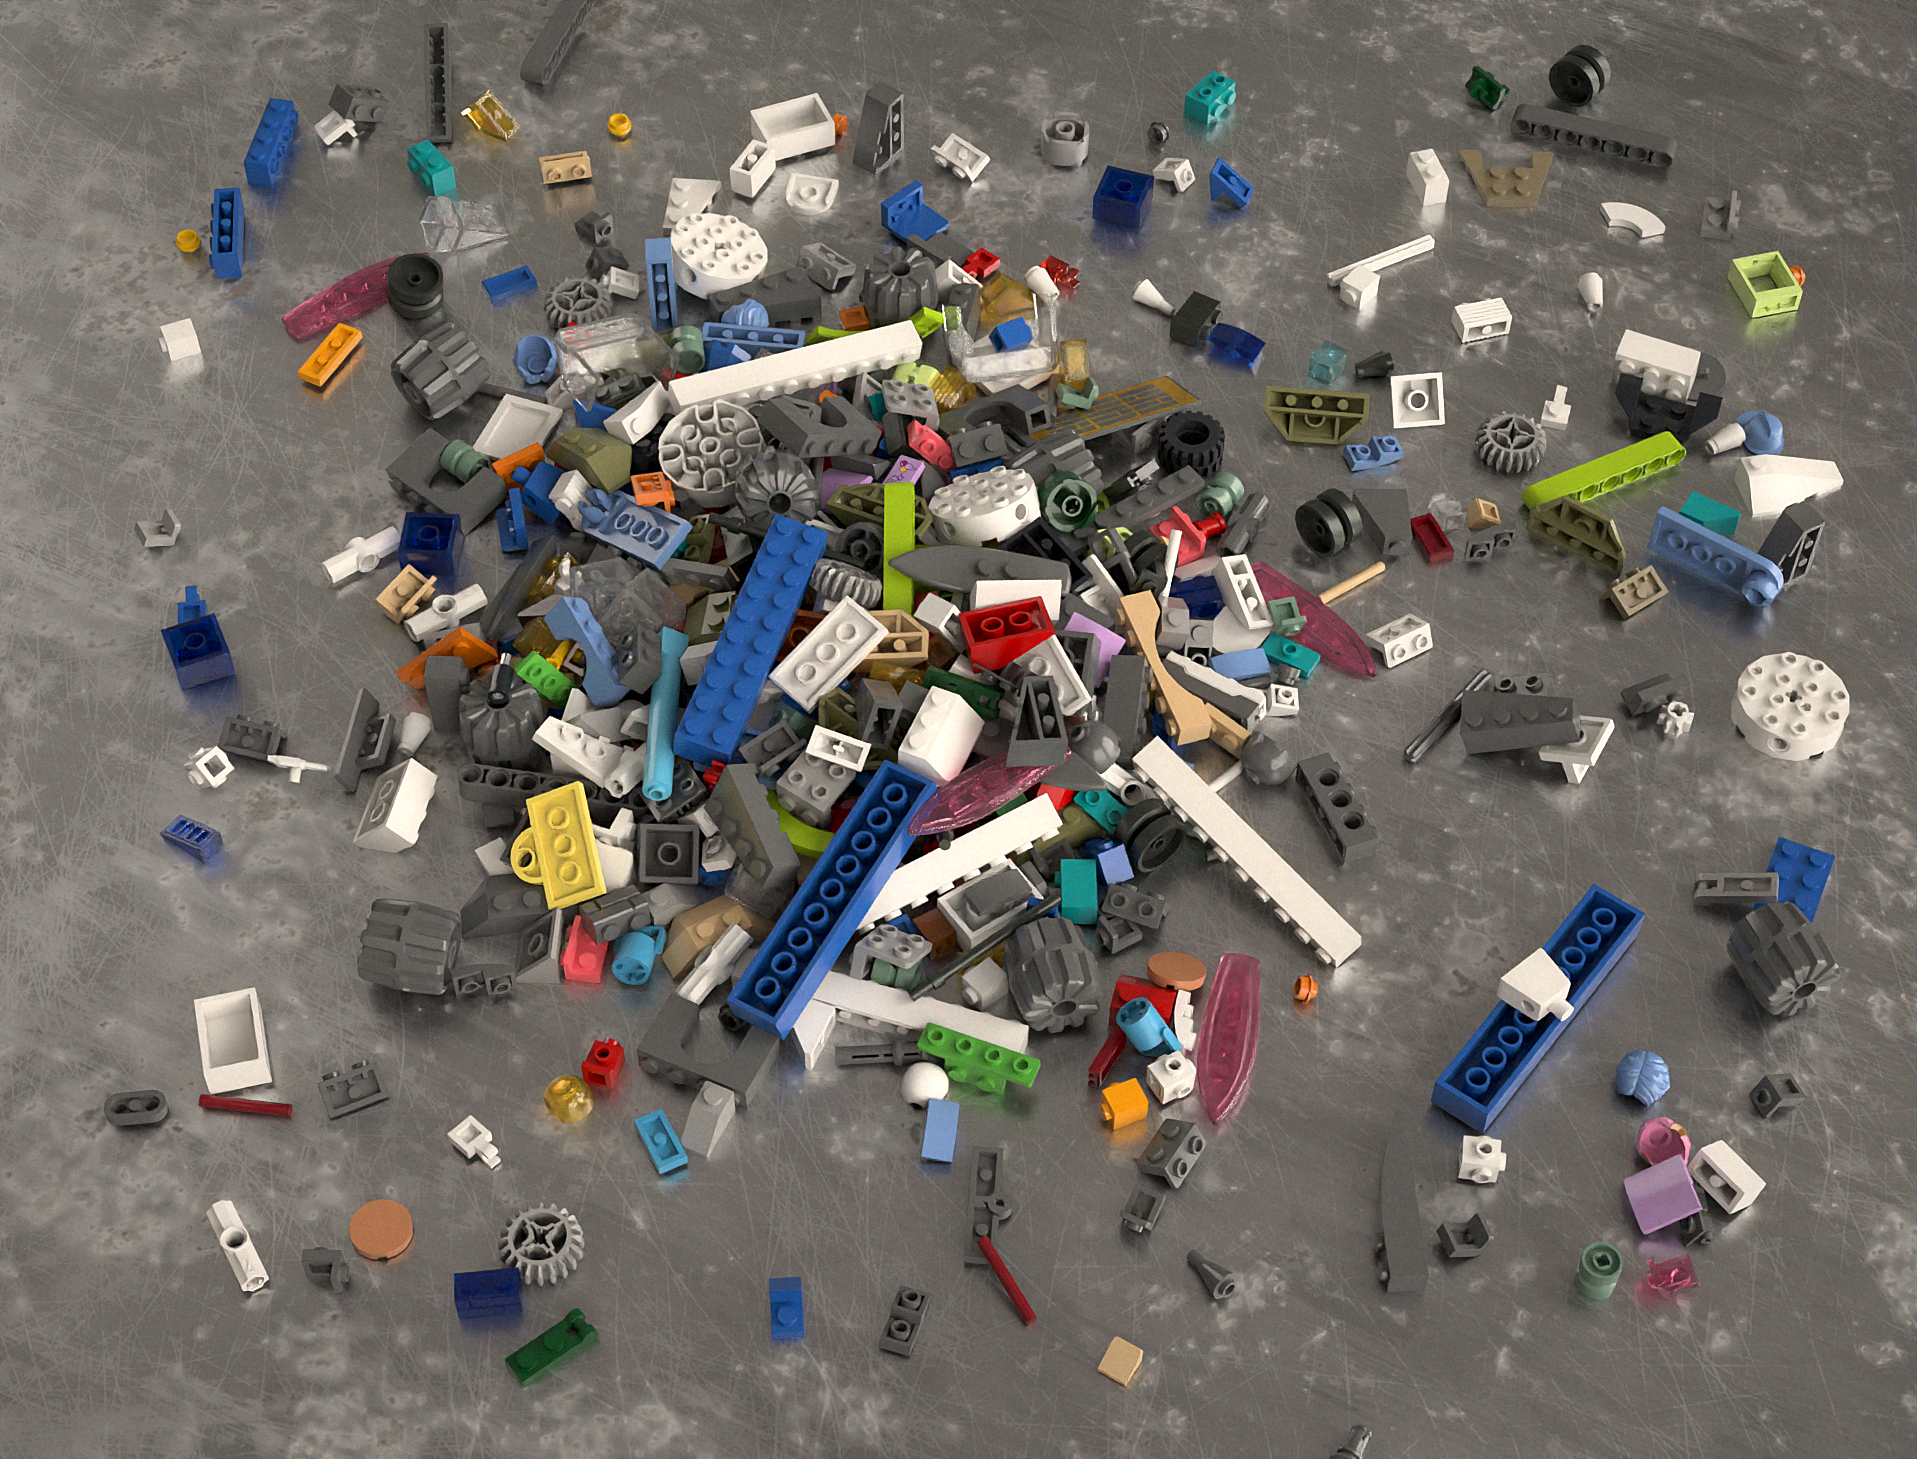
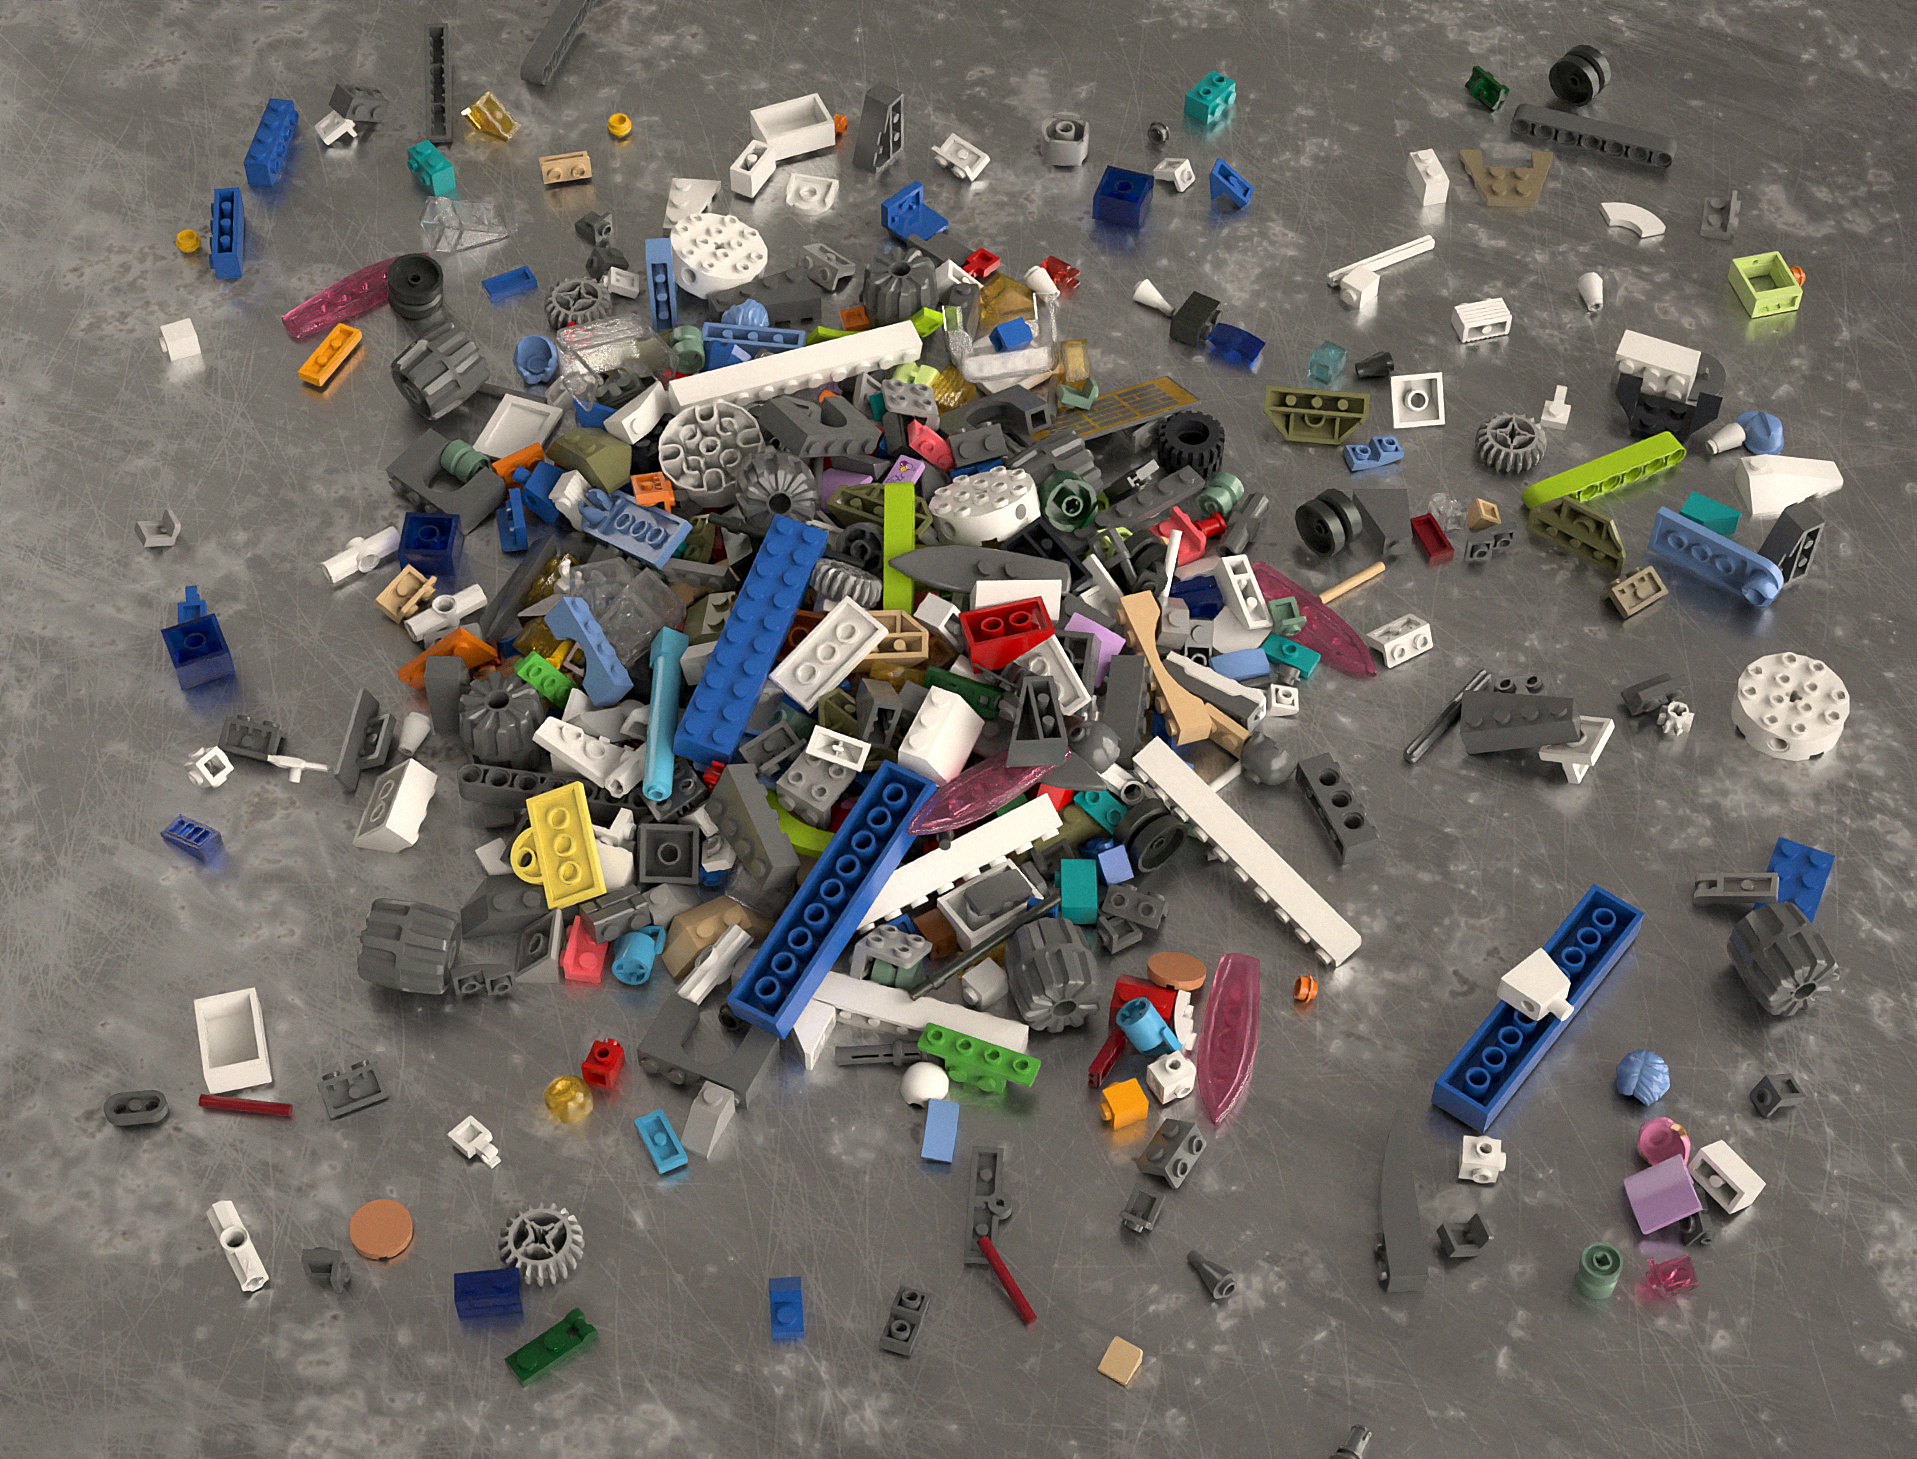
black piece [487,653,514,704] -> none
dark grey brick [618,624,662,695] -> none

